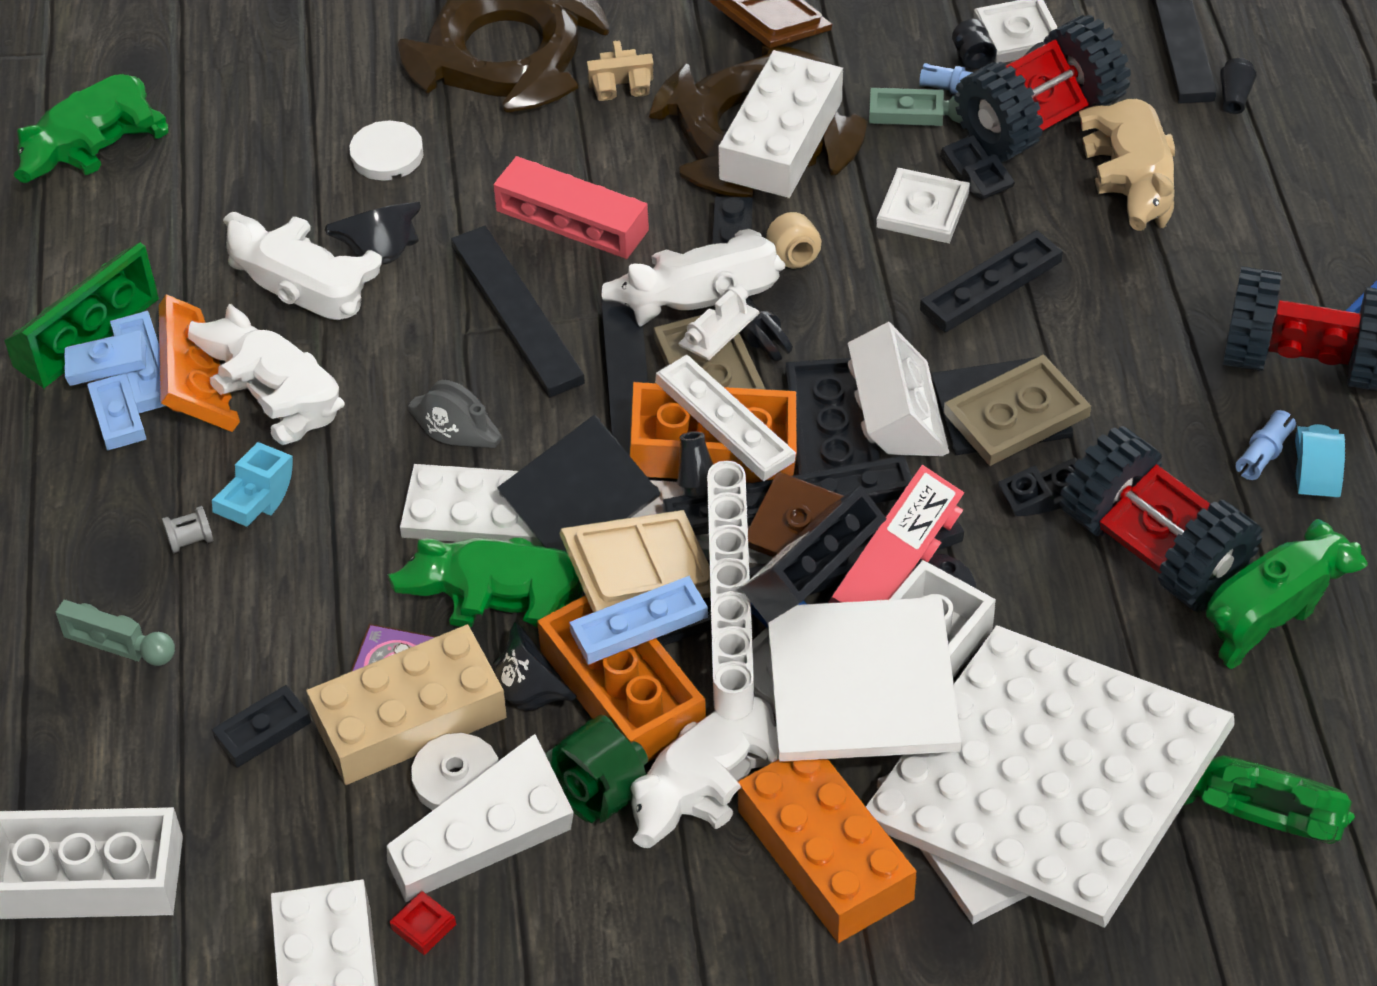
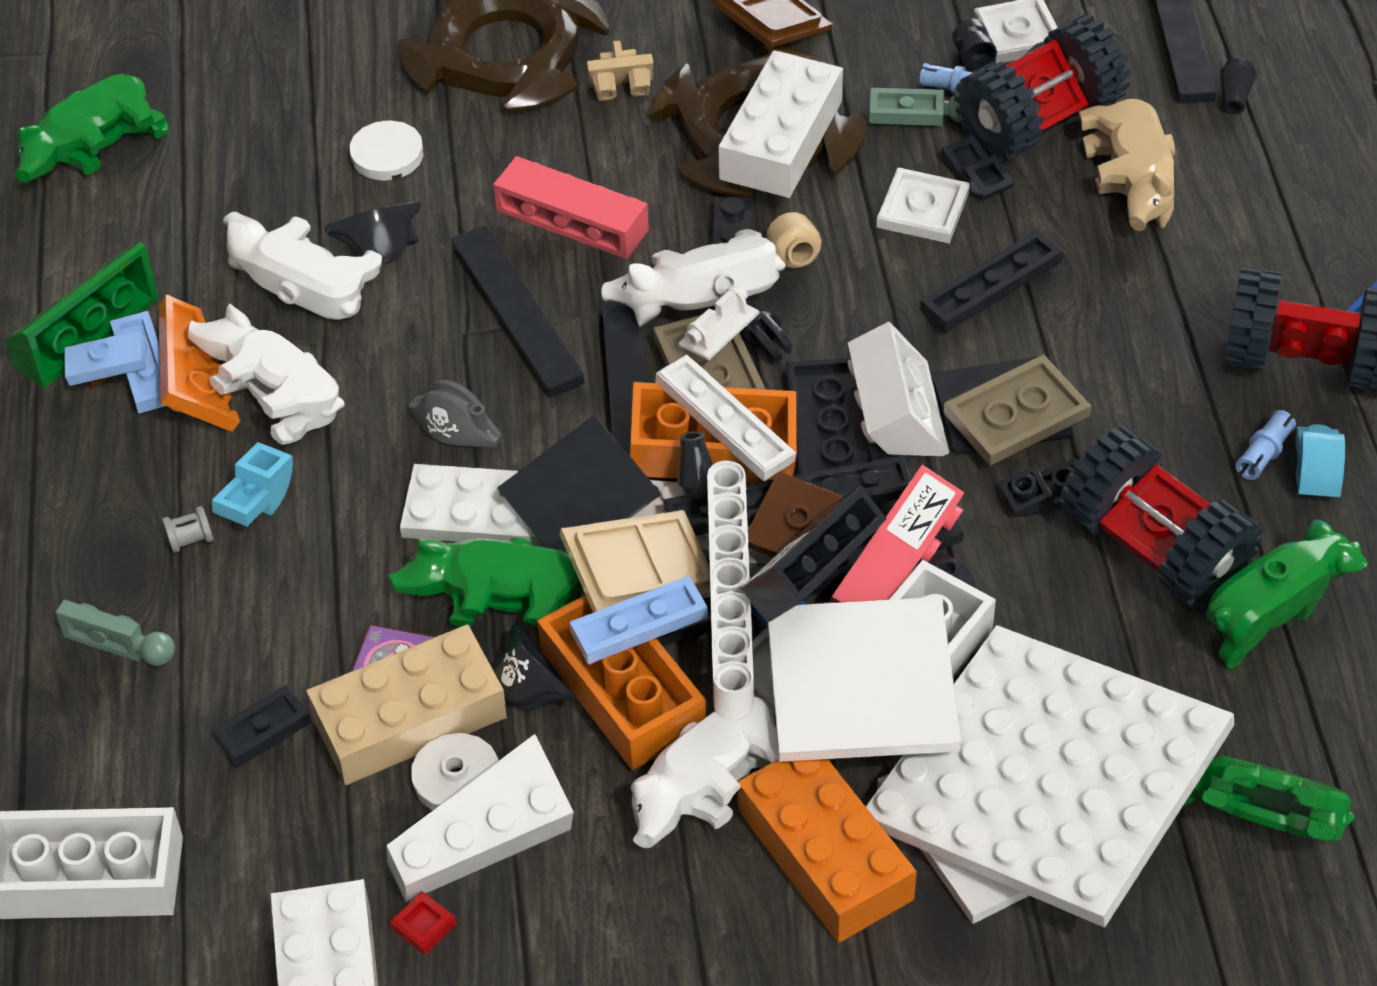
light blue plate [87,373,146,451] -> none
dark green brick [546,714,648,823] -> none

